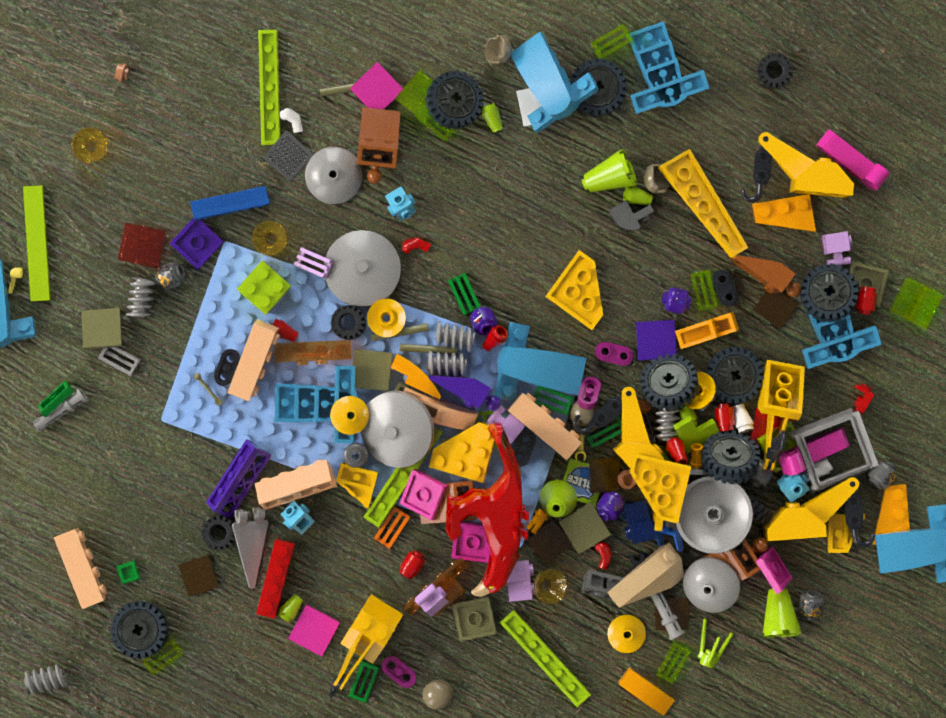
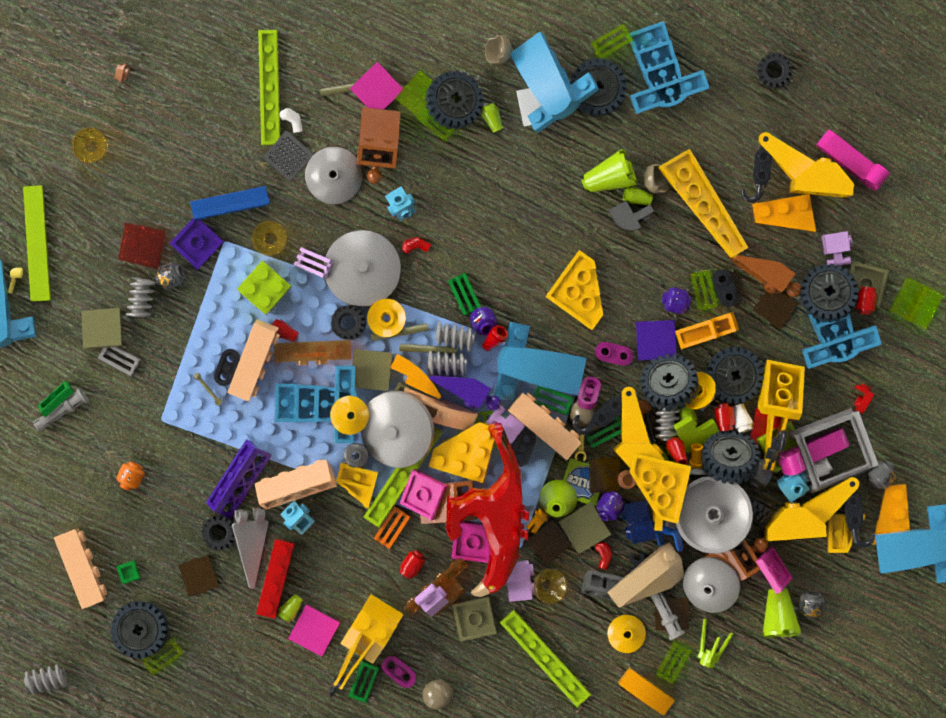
none -> orange head [116,461,145,491]

